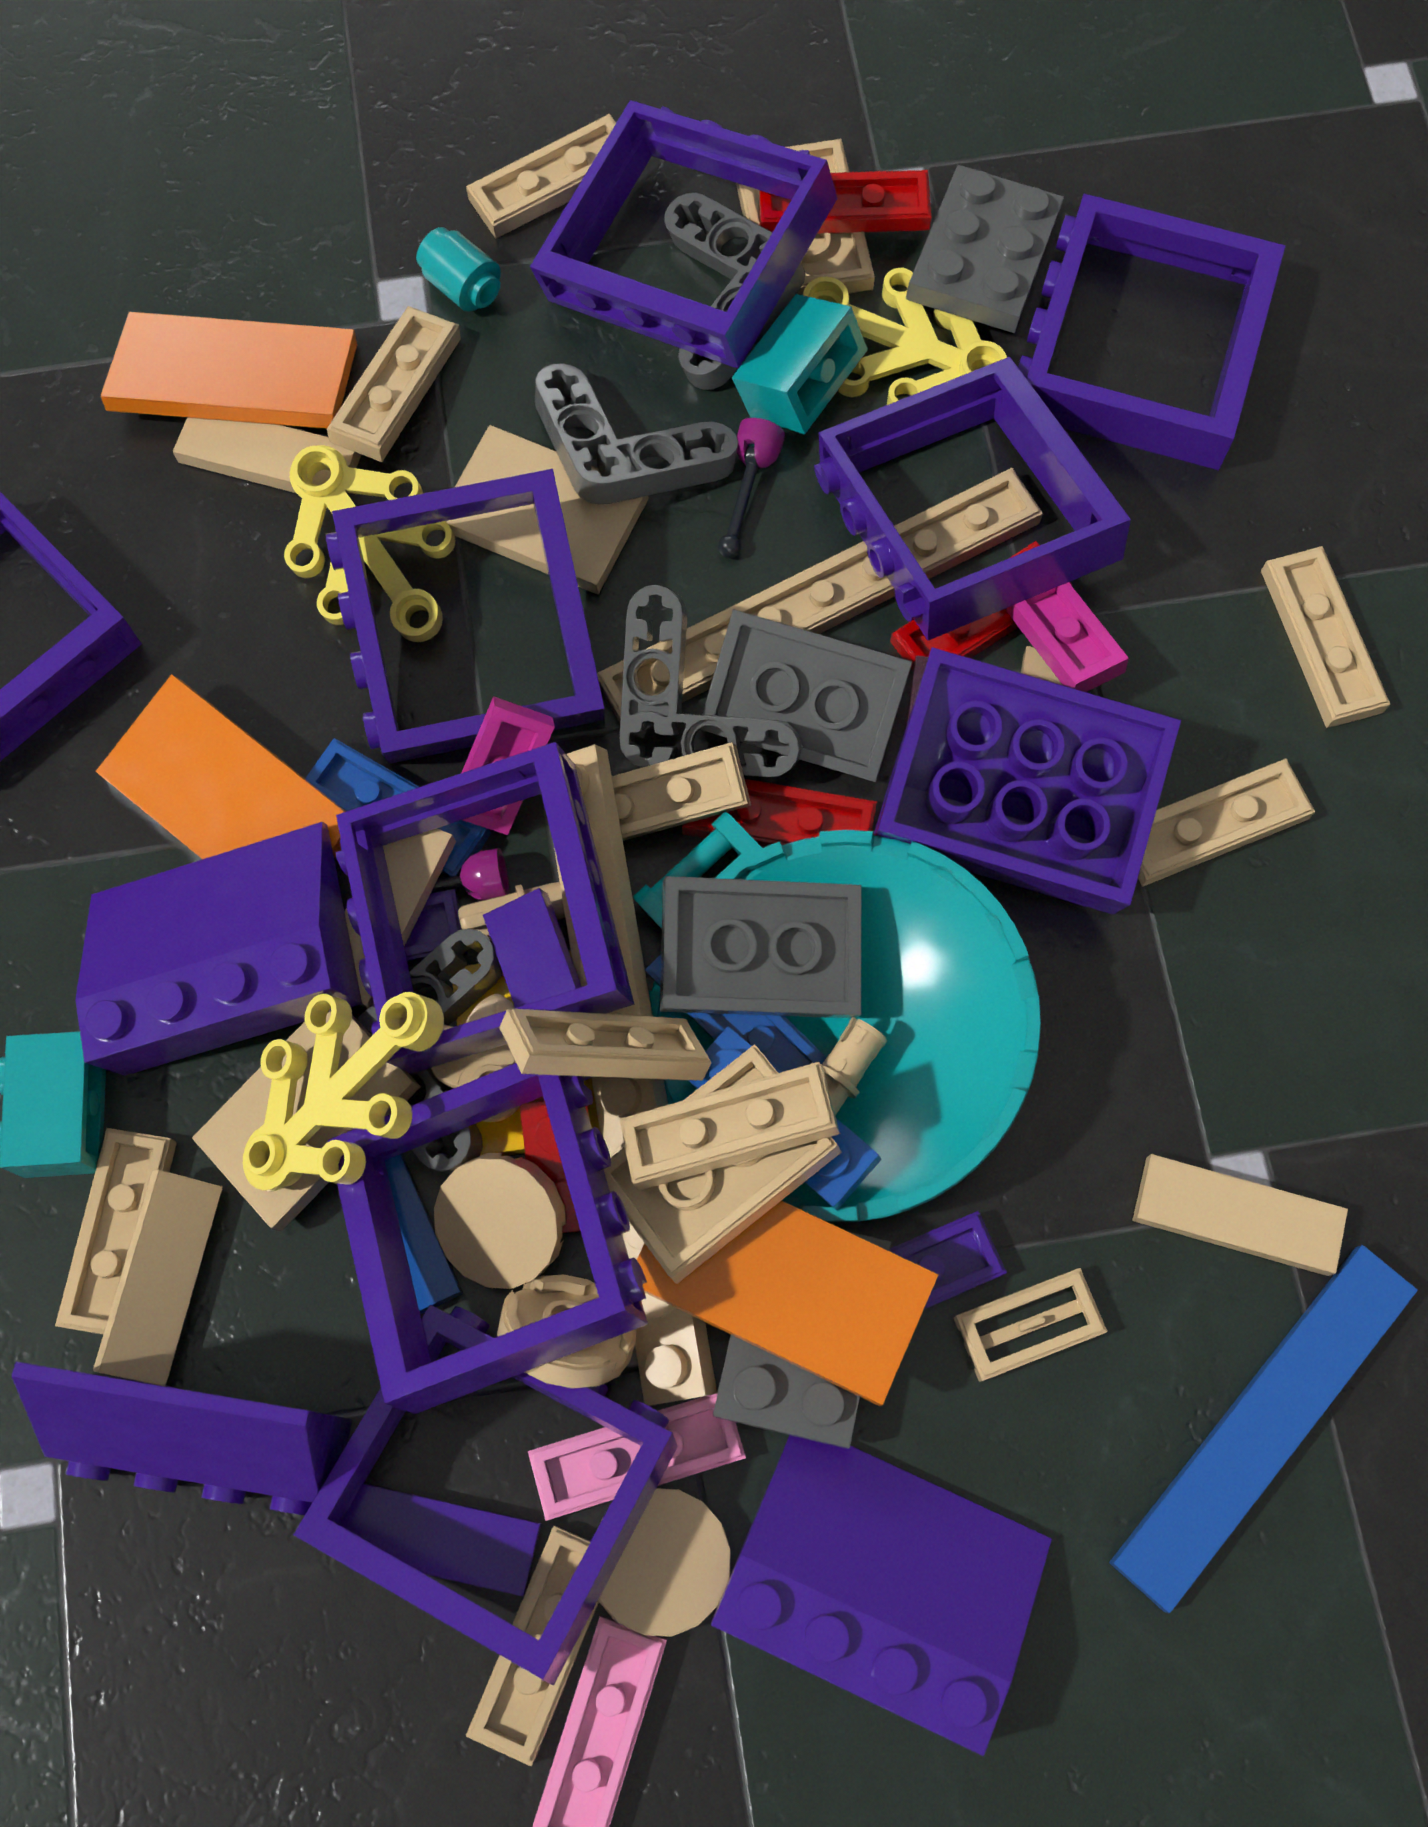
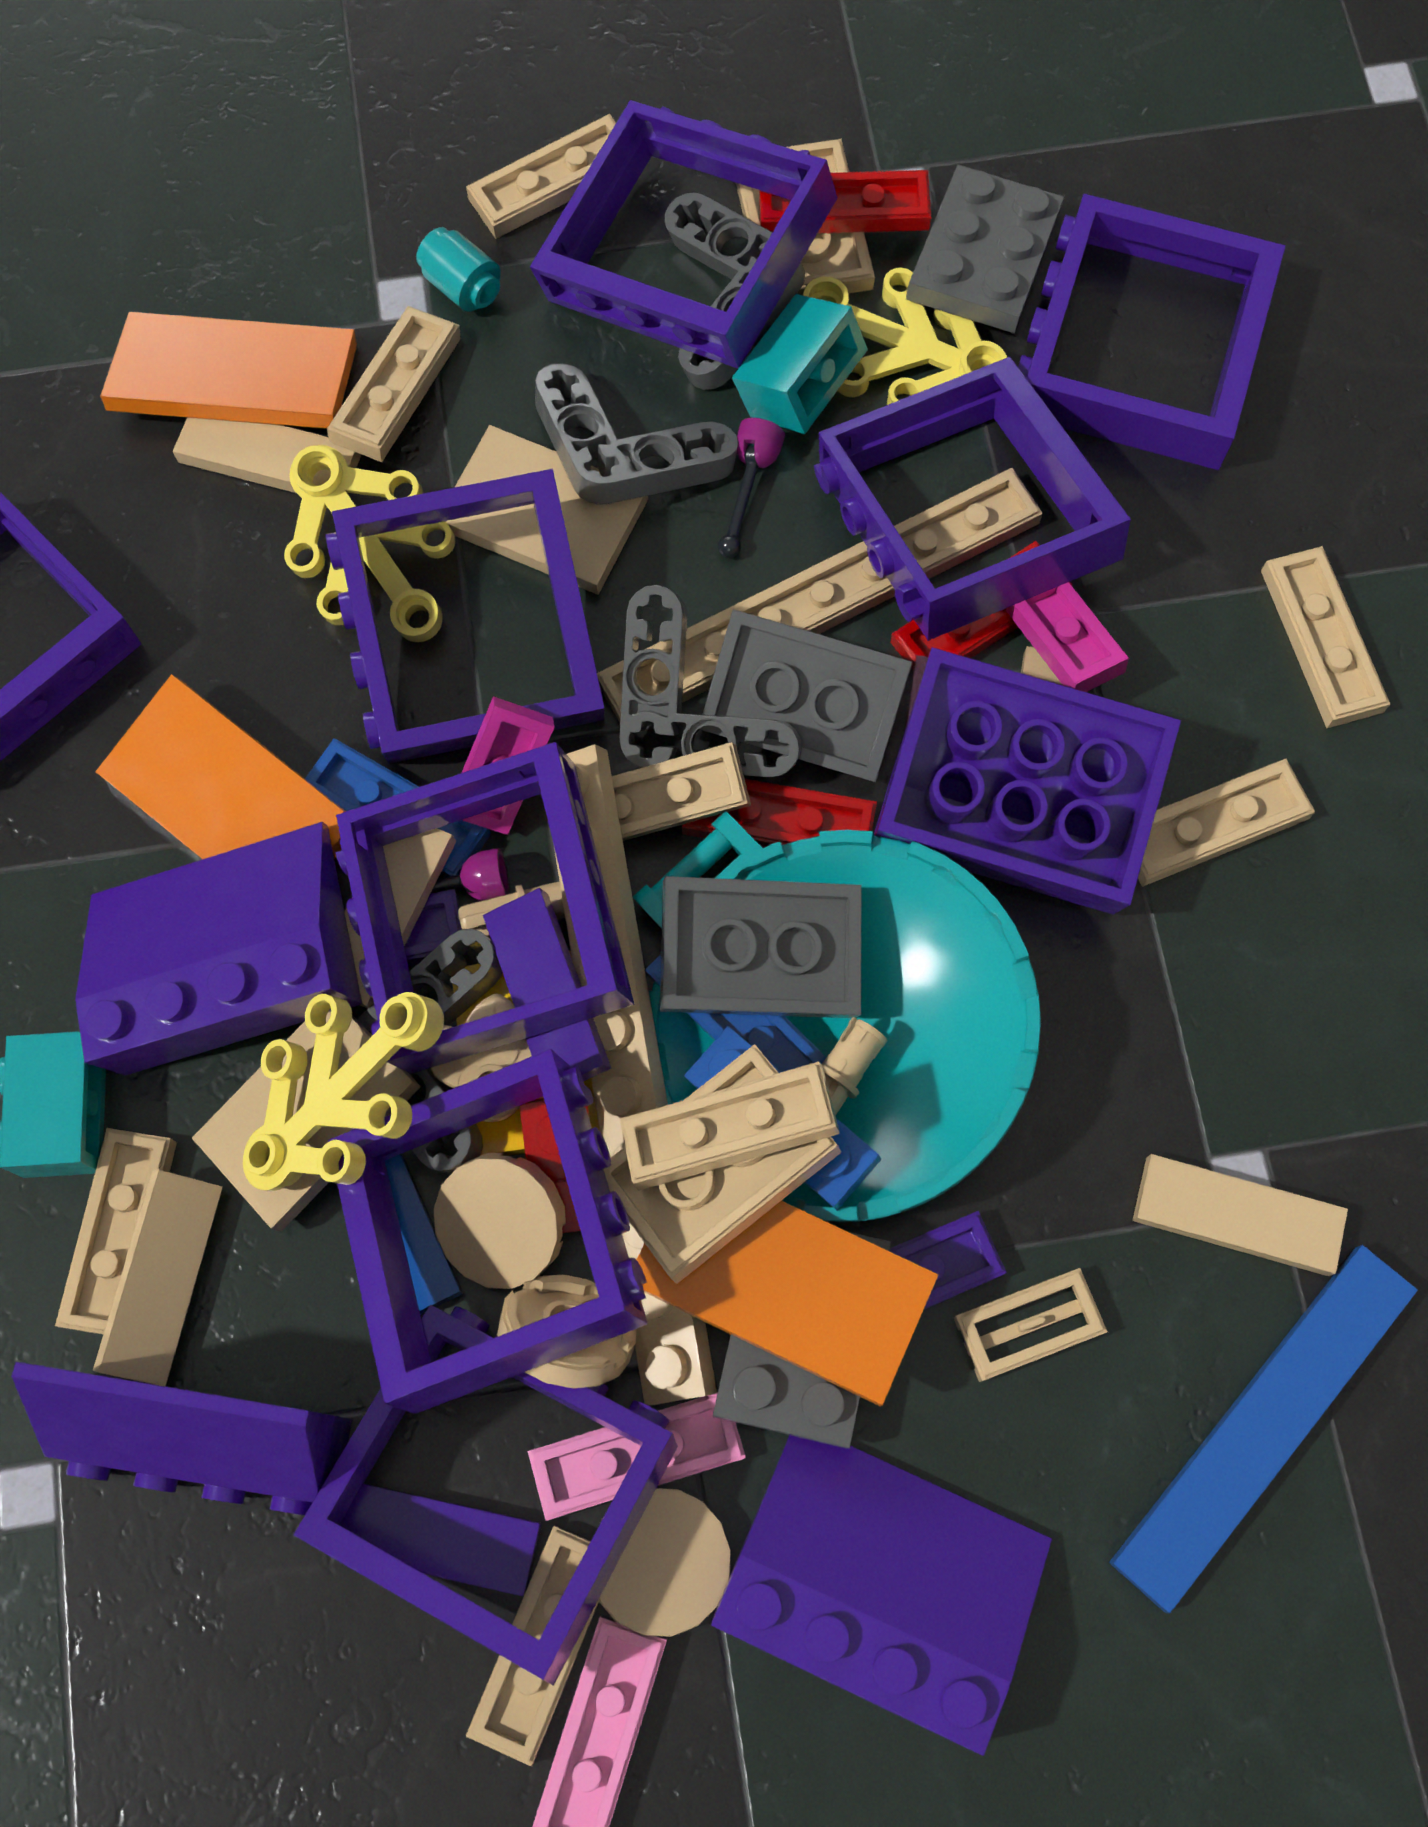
tan tile [499,1009,711,1081] -> none

